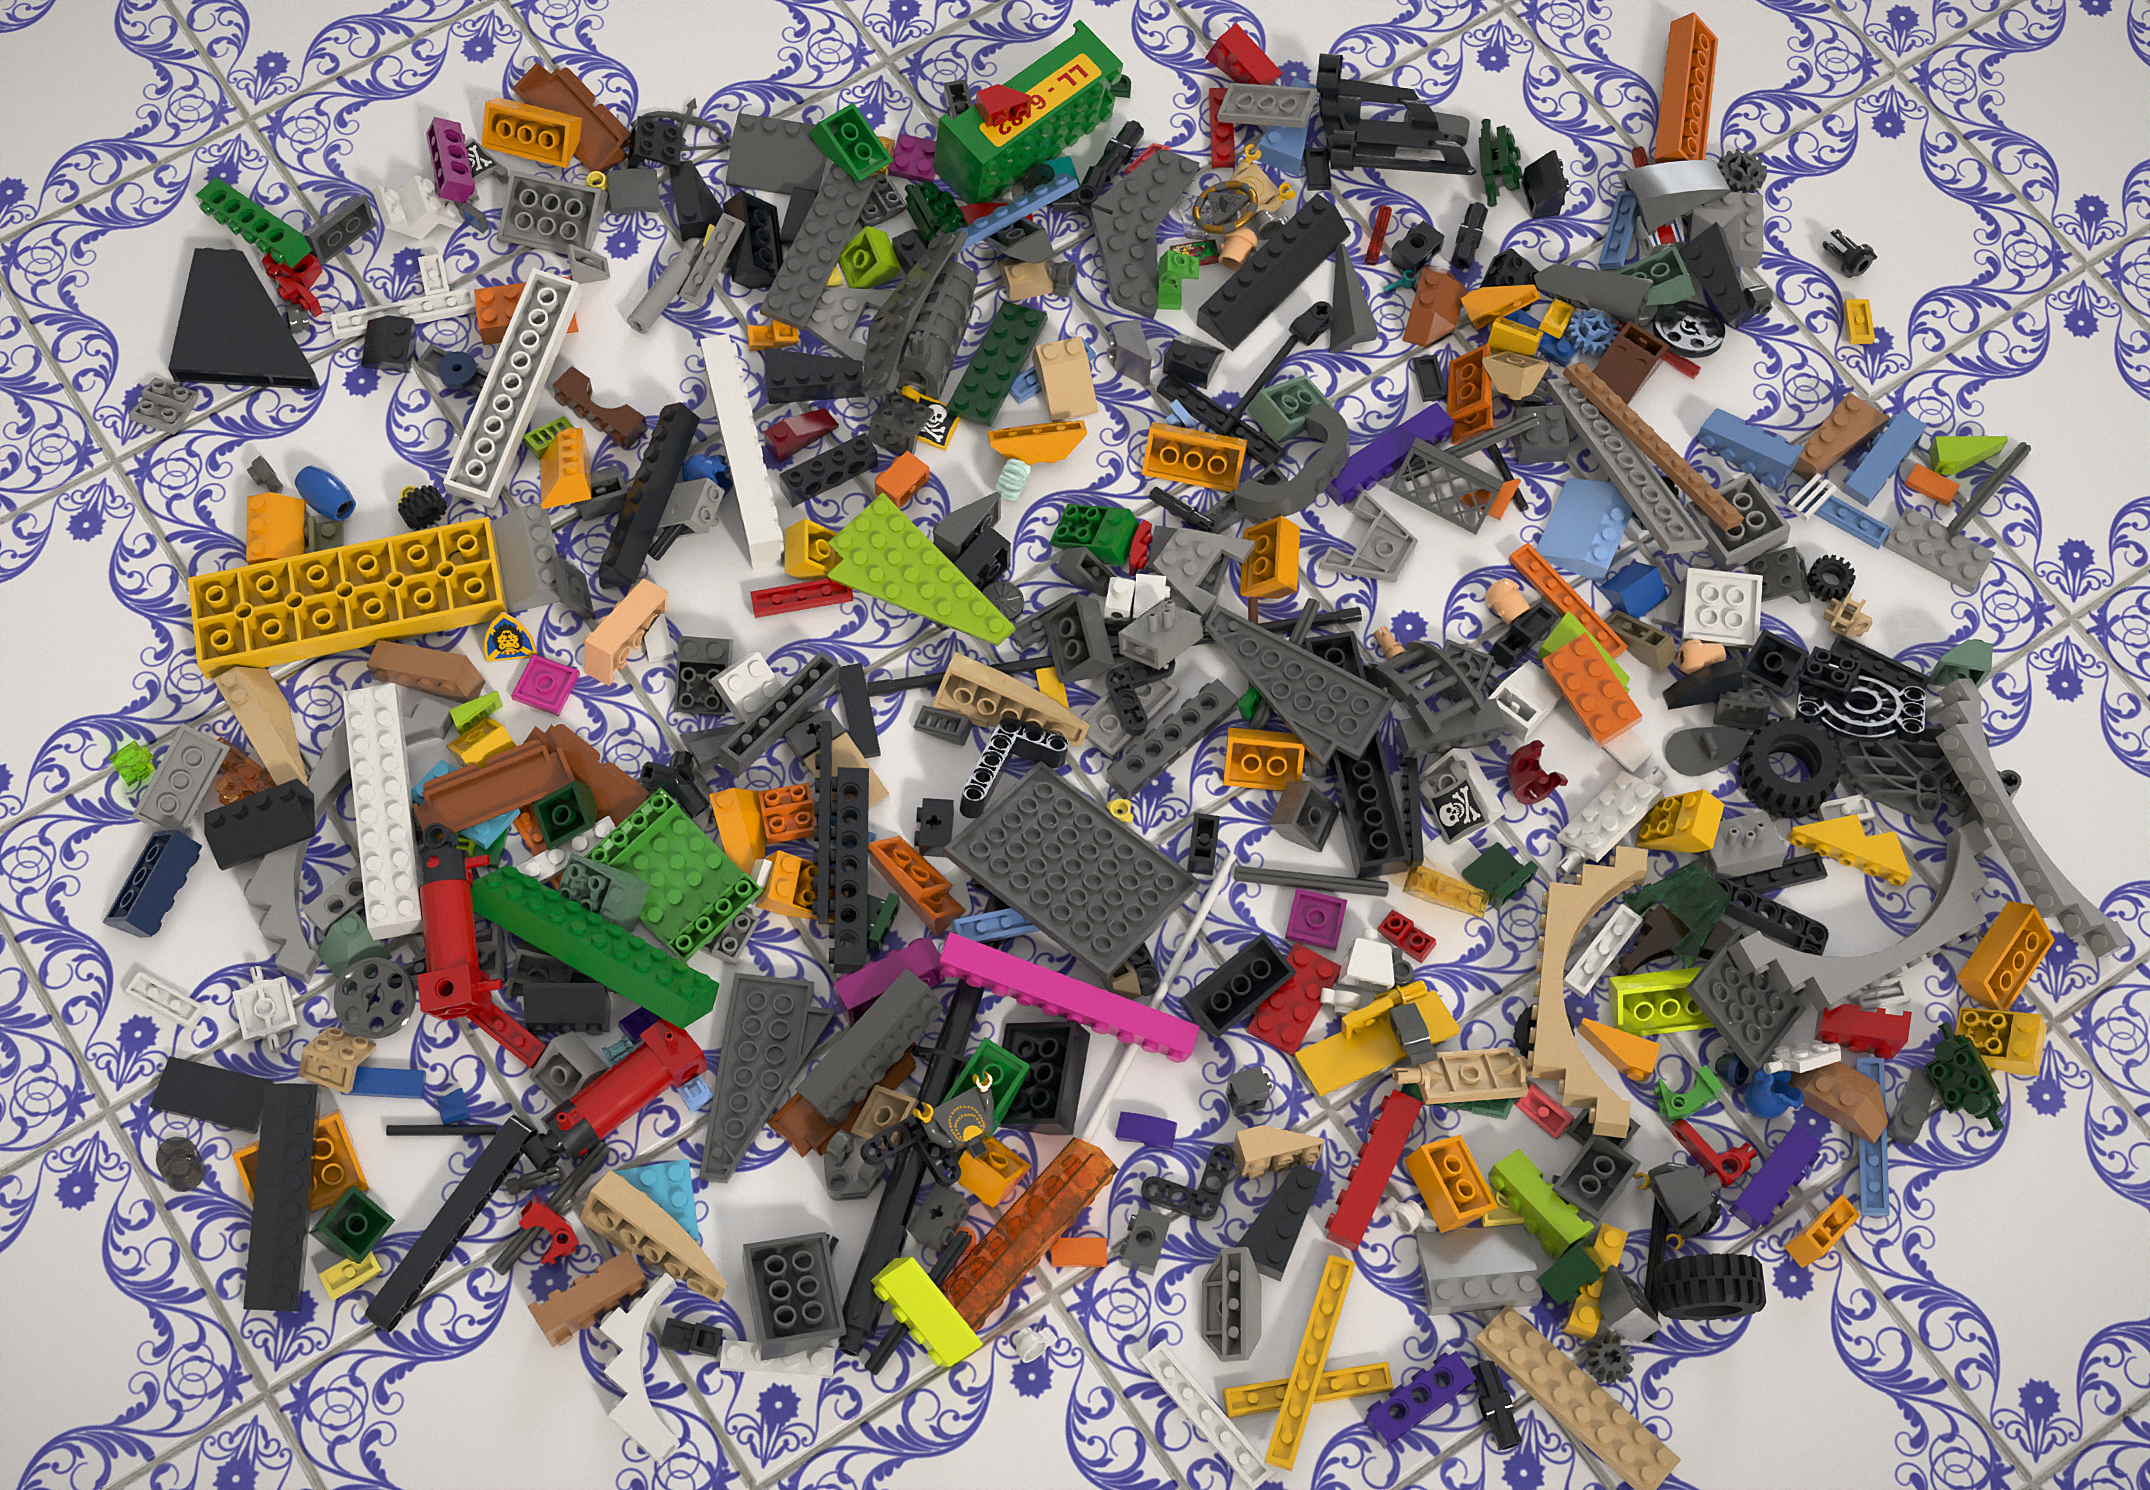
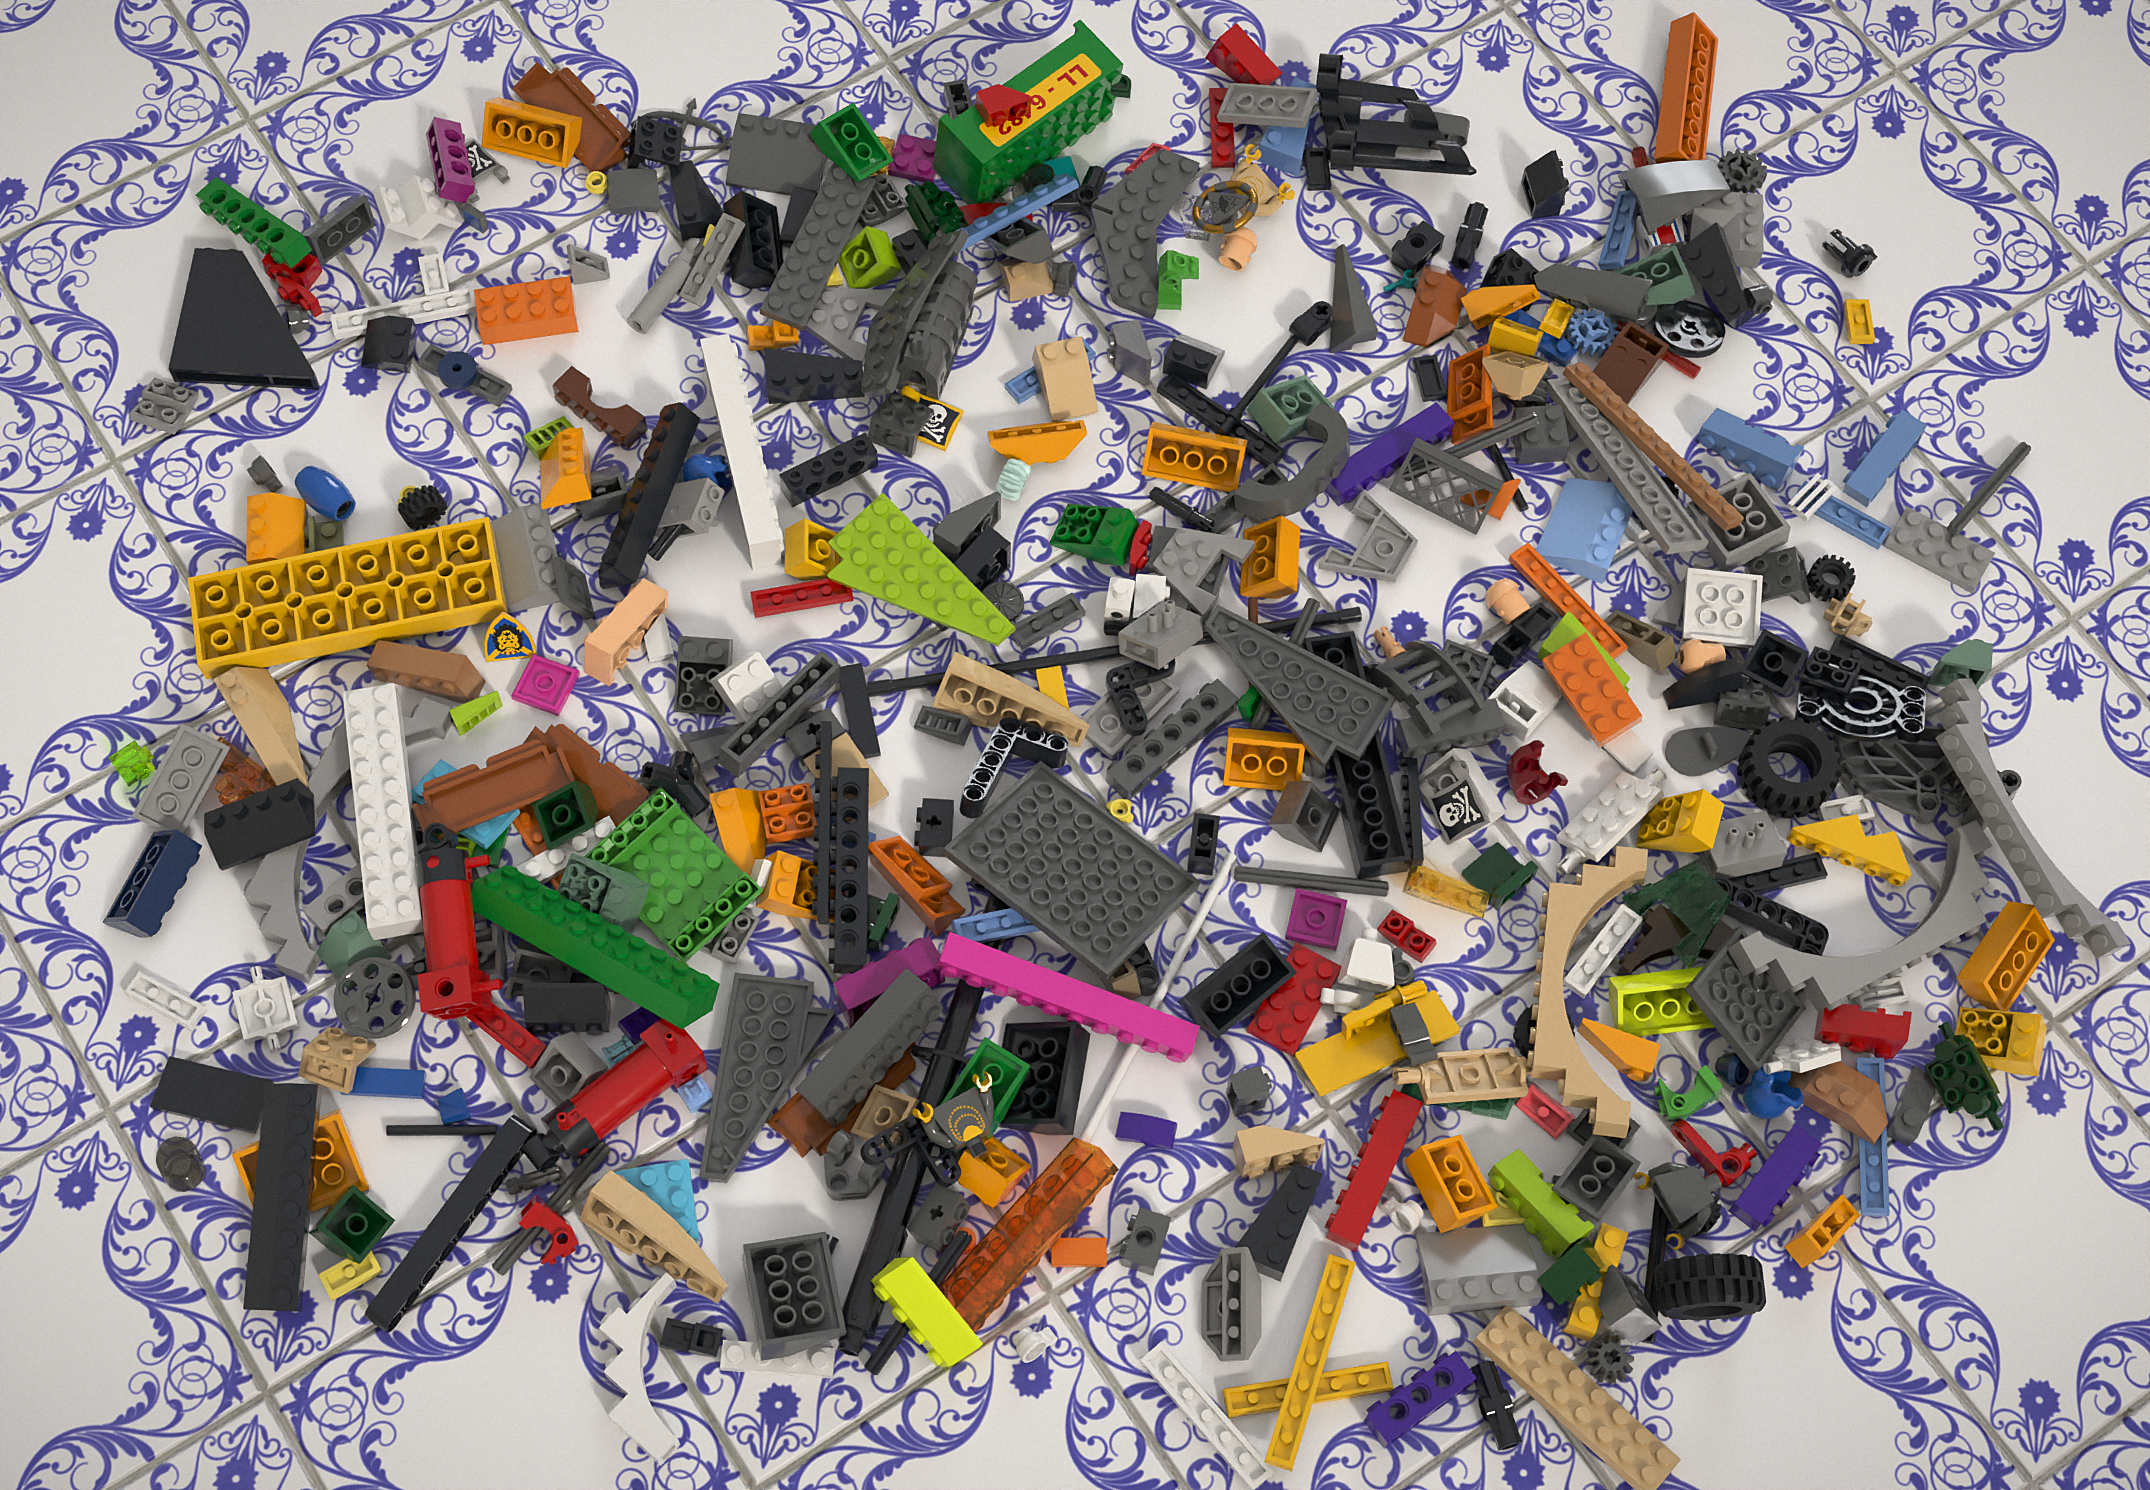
white brick [443,268,582,509] -> none
yellow slope [445,716,517,769] -> none
light grey slope [497,170,608,255] -> none
medium nougat wedge [527,1250,648,1347] -> none
dark red slope [763,408,839,463] -> none
orange brick [874,450,930,509] -> none
dark green plate [946,301,1048,427] -> none
dark grey slope [1043,594,1115,684] -> none
dark grey slope [1055,547,1116,597] -> none
black piece [1096,120,1144,182] -> none
black beam [1141,1144,1234,1221] -> none
light blue tile [1165,399,1196,429] -> none
tile [1169,239,1220,266] -> none
black slope [1196,193,1351,352] -> none
light grey piece [1255,210,1289,239] -> none
clear red axle [1365,205,1392,266] -> none
dark green piece [1479,119,1523,207] -> none
blue slope [1598,562,1668,619] -> none
medium nougat wedge [1793,392,1890,482] -> none
orange tile [1904,463,1960,507] -> none
lime slope [1929,436,2008,475] -> none

